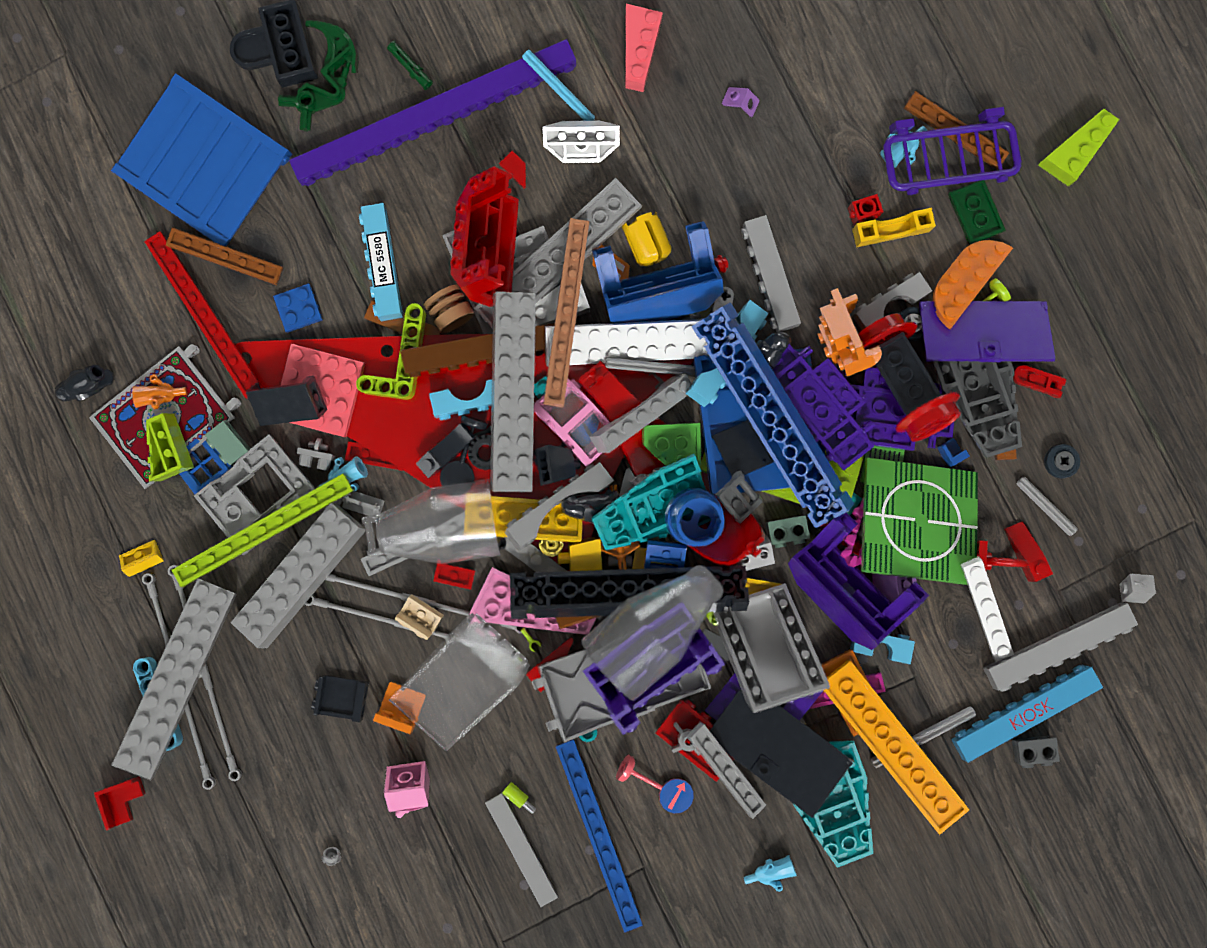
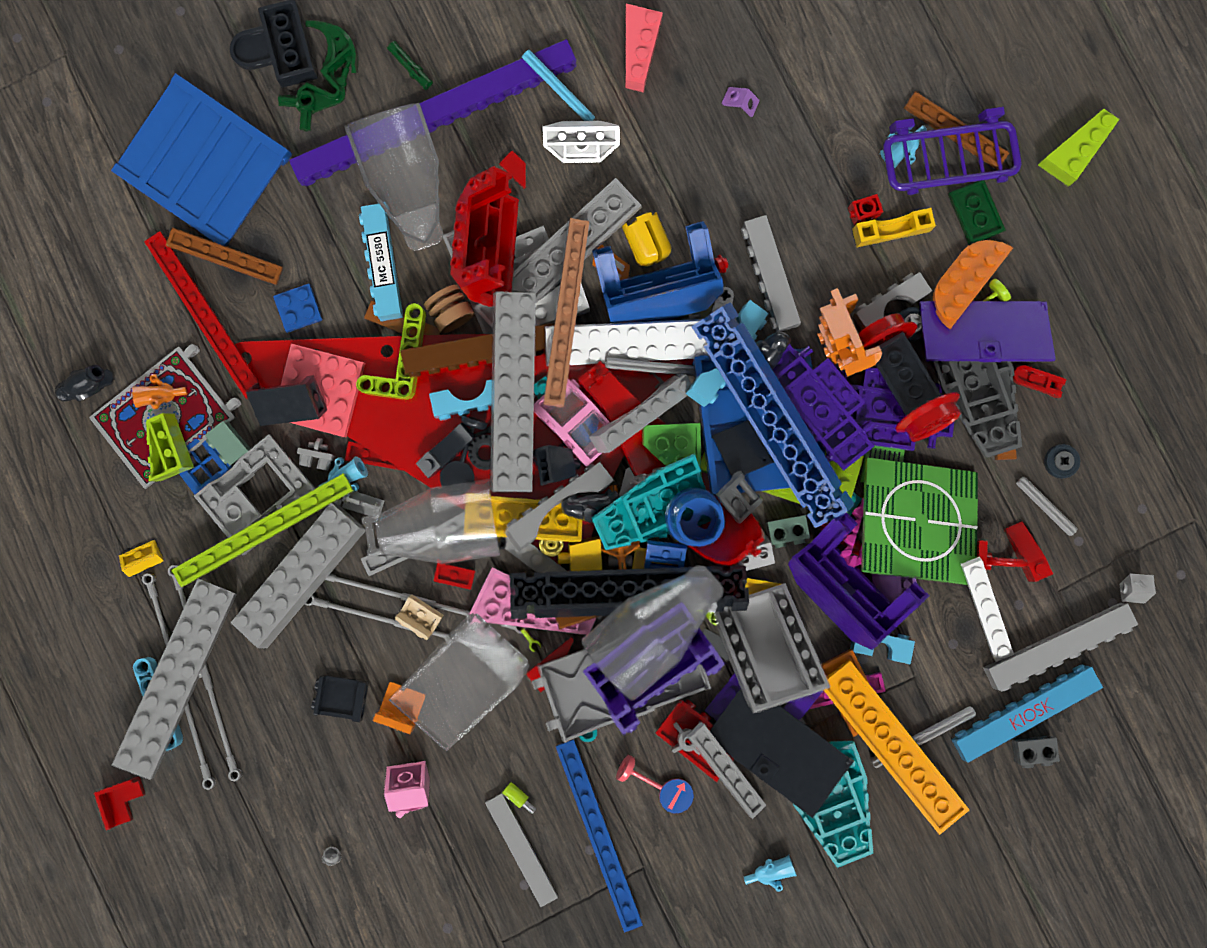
blue panel [937,438,970,467] -> none
none -> clear windscreen [344,103,443,251]

